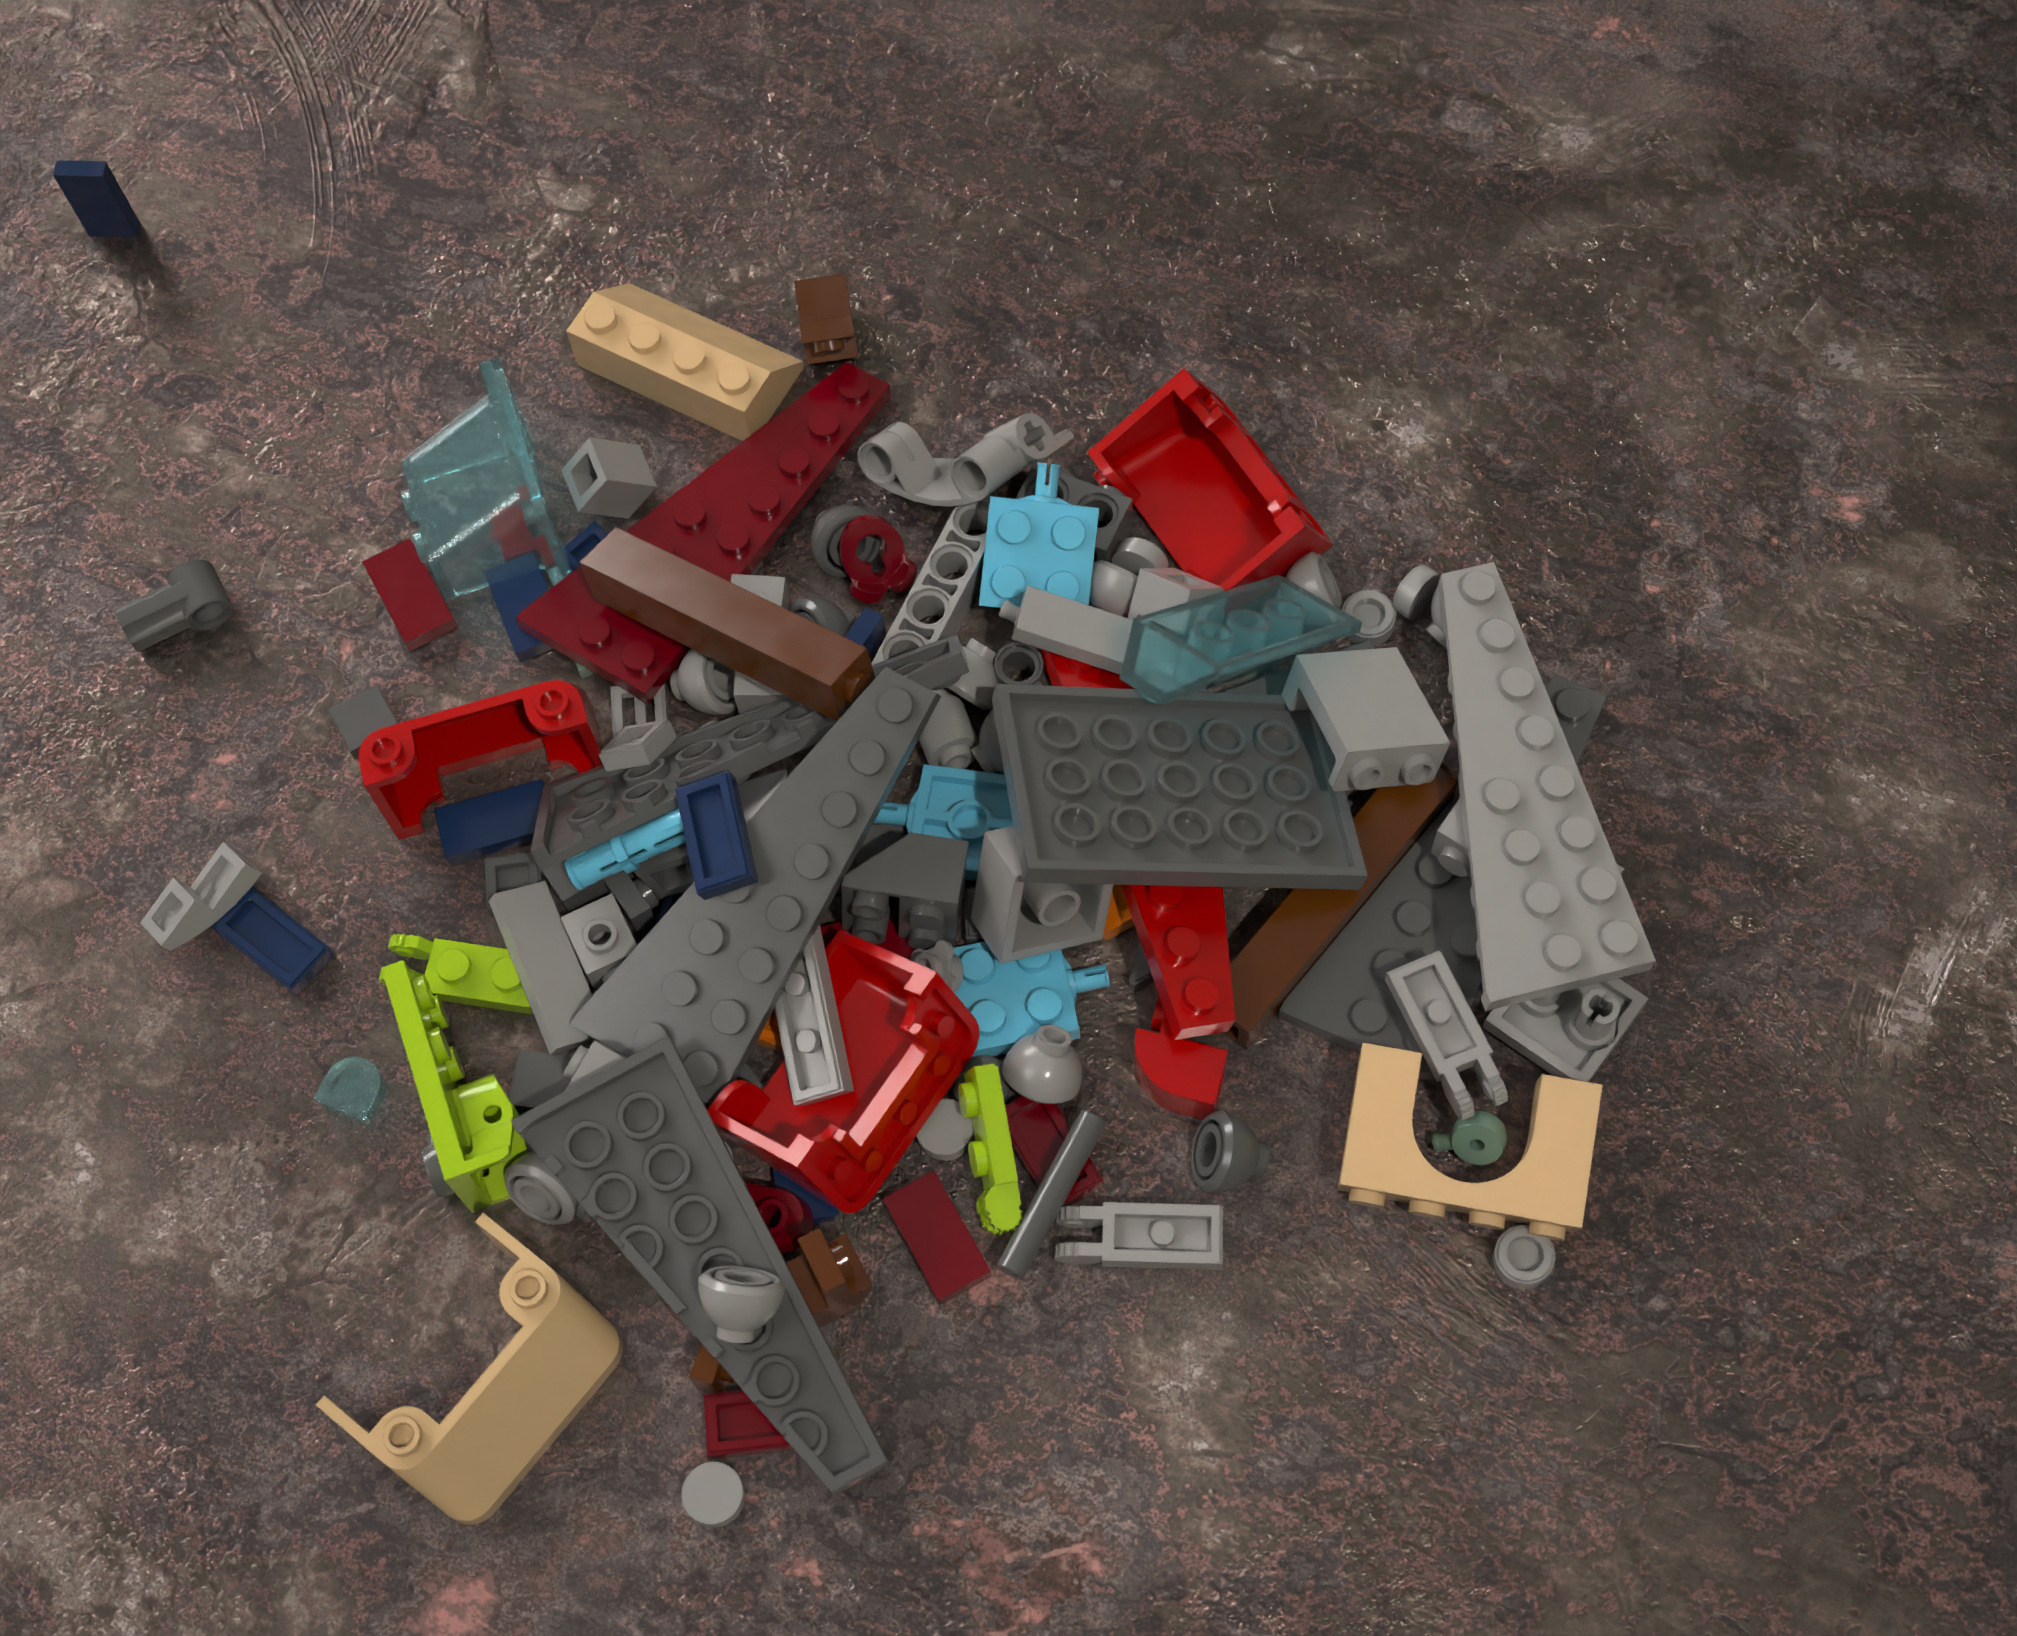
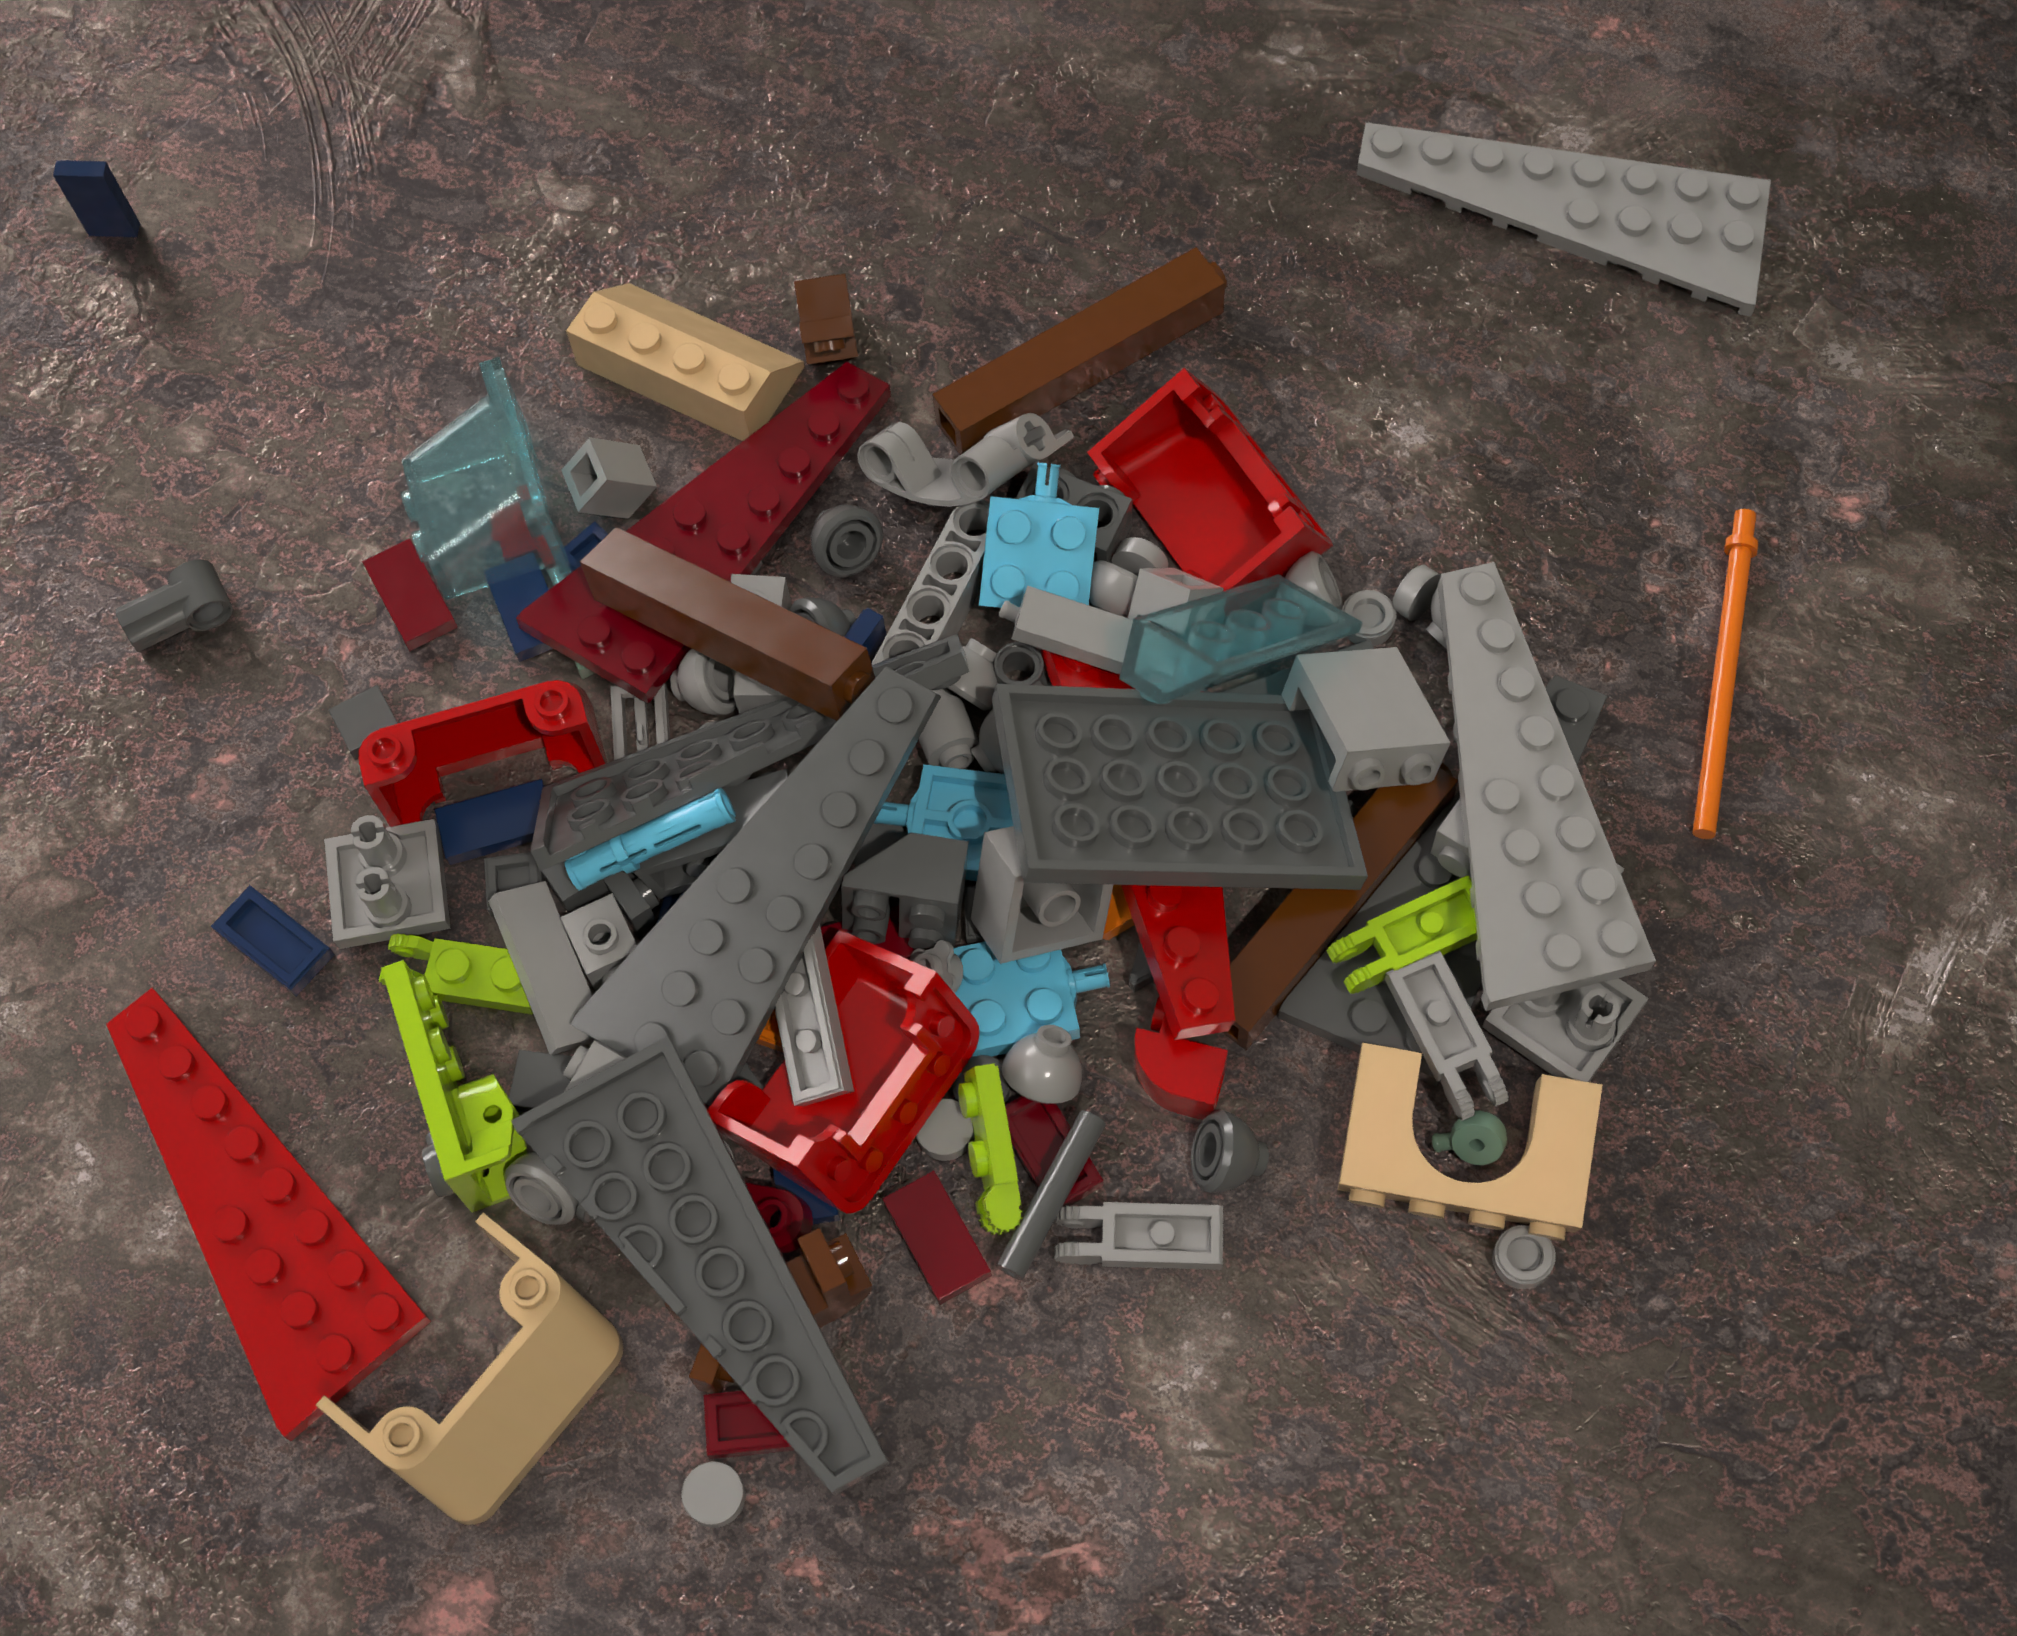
light grey slope [140,842,262,951] -> none
clear light blue tile [313,1057,385,1126] -> none
light grey tile [599,720,677,771] -> none
dark blue tile [675,770,759,900] -> none
light grey brick [698,1266,786,1343] -> none
dark red piece [838,514,917,604] -> none
none -> red wing [106,988,431,1441]
none -> light grey plate [324,815,451,949]
none -> reddish brown brick [932,247,1227,455]
none -> lime hinge [1326,876,1478,994]
none -> light grey wing [1356,122,1771,316]
none -> orange bar [1692,509,1759,839]

